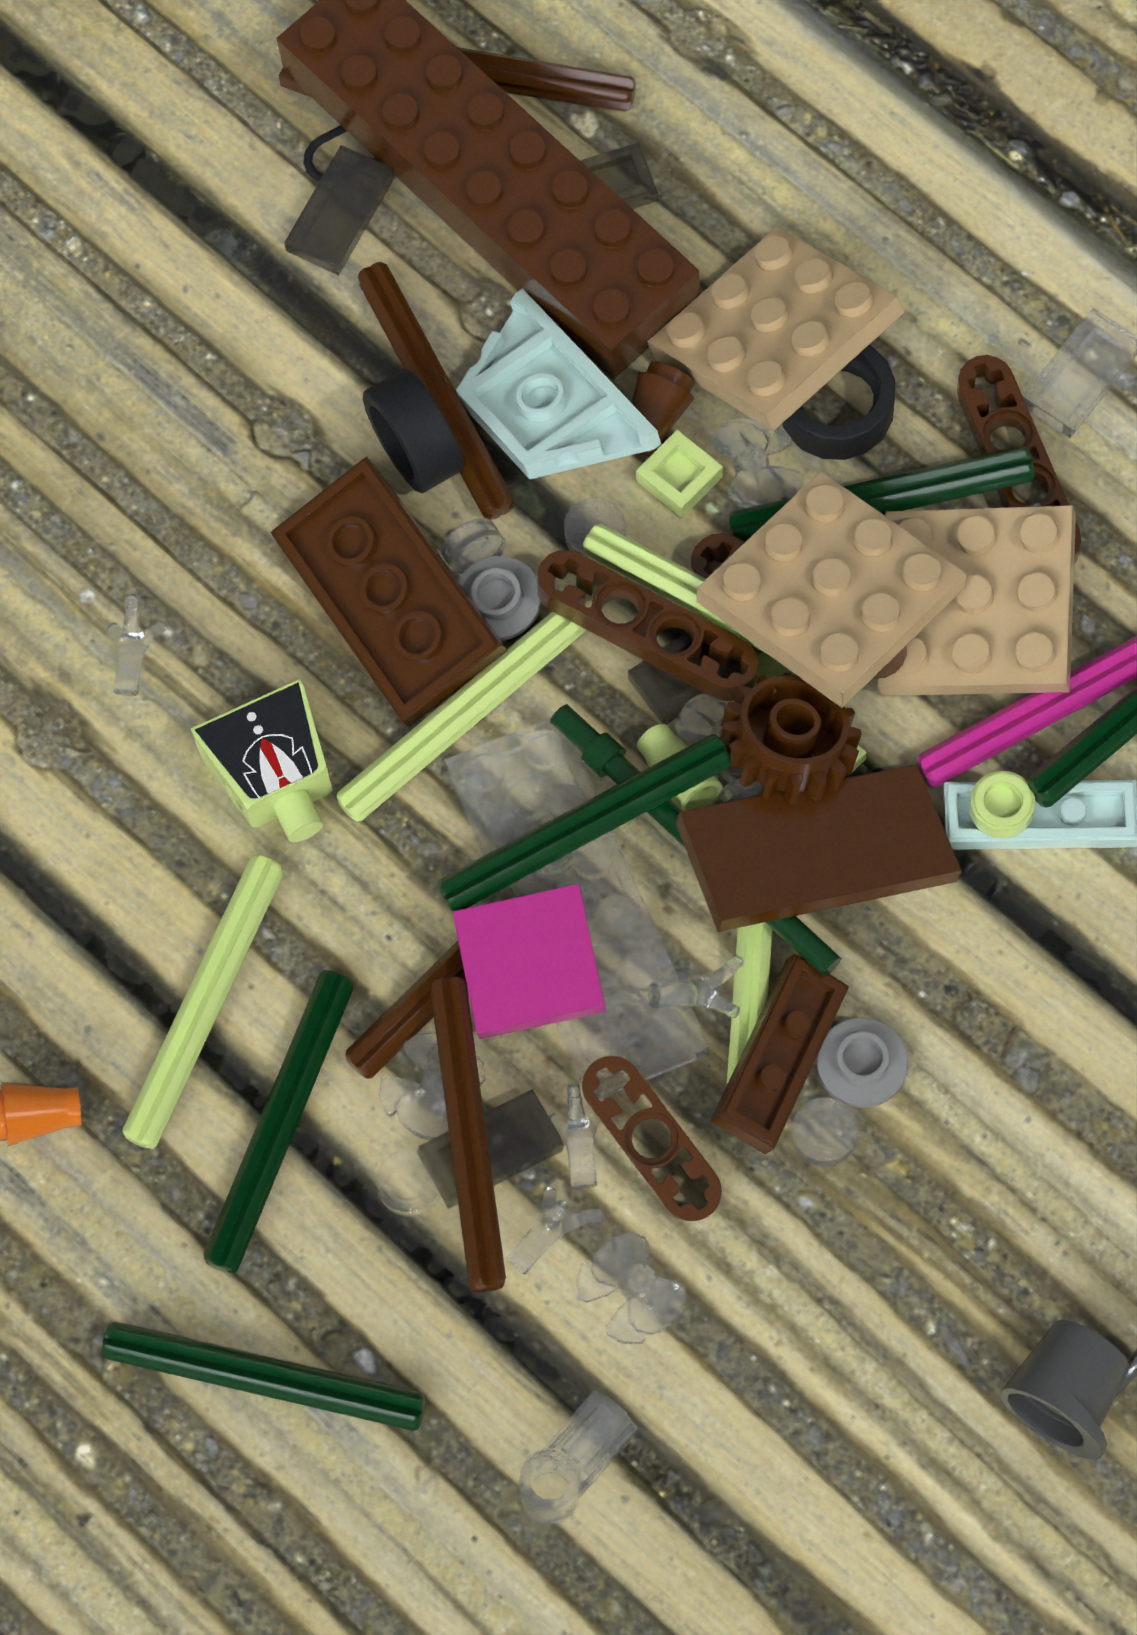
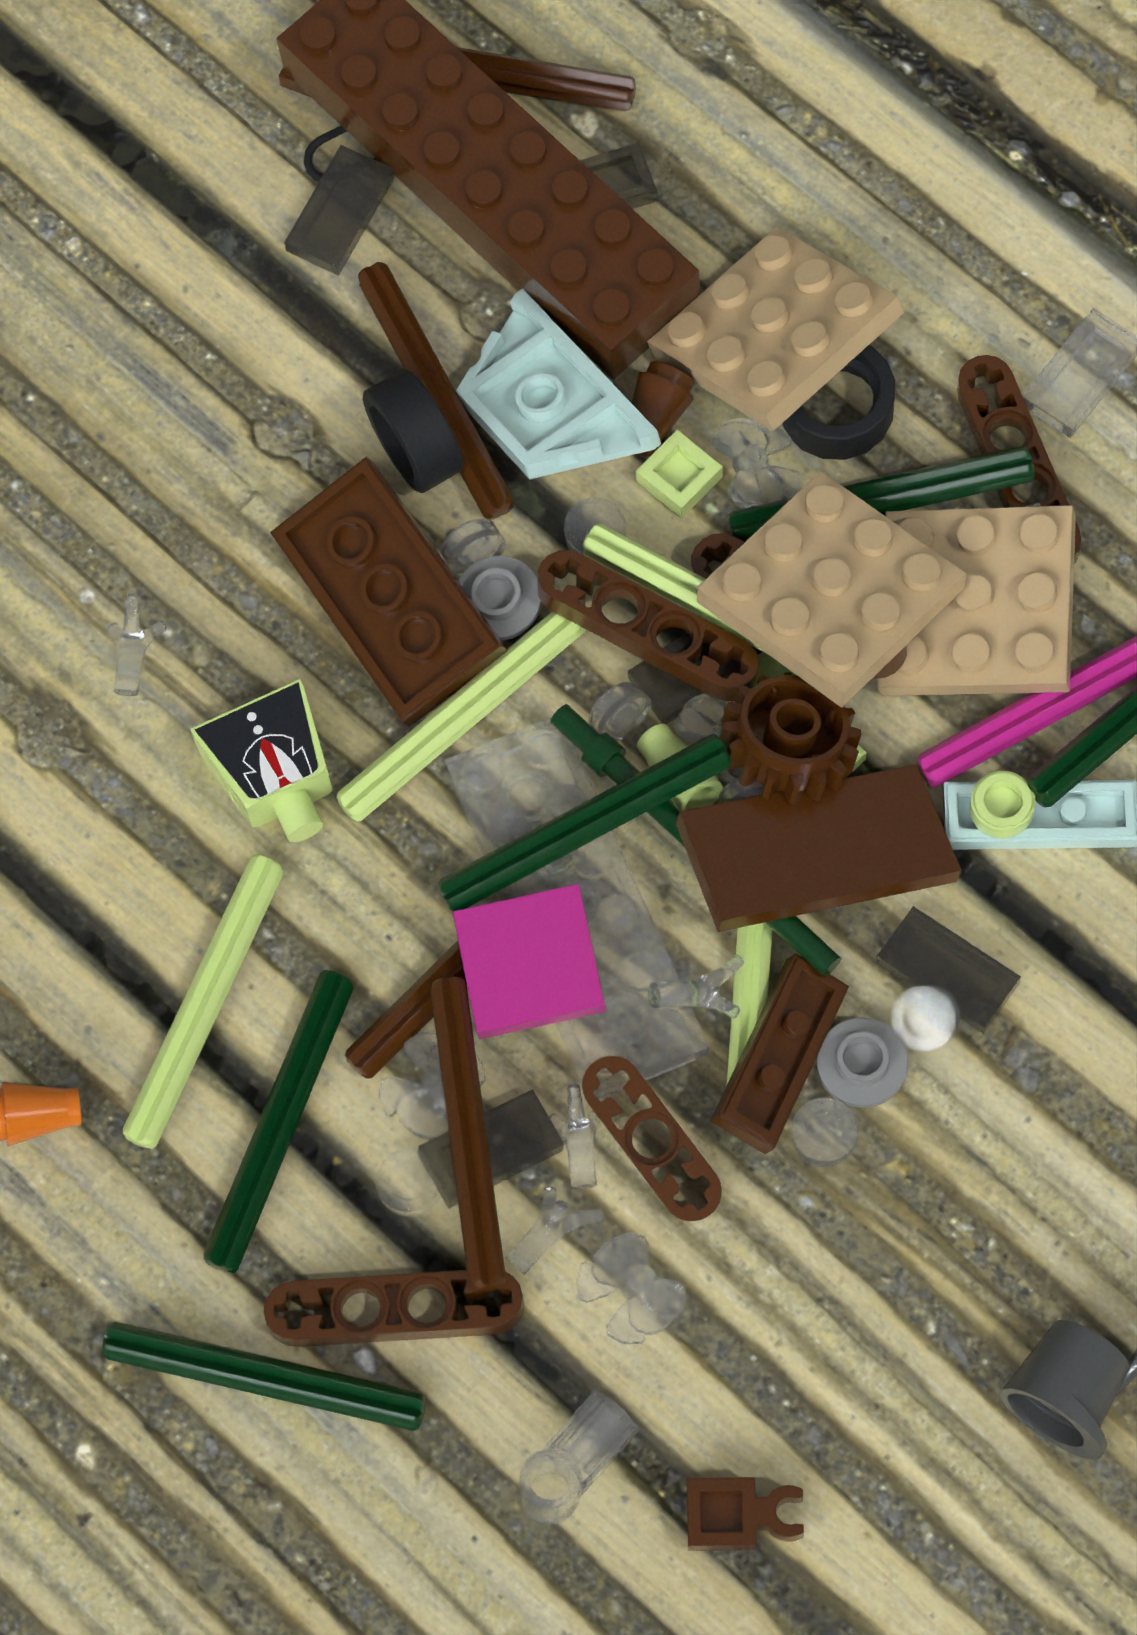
none -> reddish brown beam [264,1270,524,1347]
none -> clear tile [588,682,651,742]
none -> reddish brown plate [687,1477,804,1551]
none -> clear smoke tile [876,906,1021,1034]
none -> clear tile [892,984,960,1051]

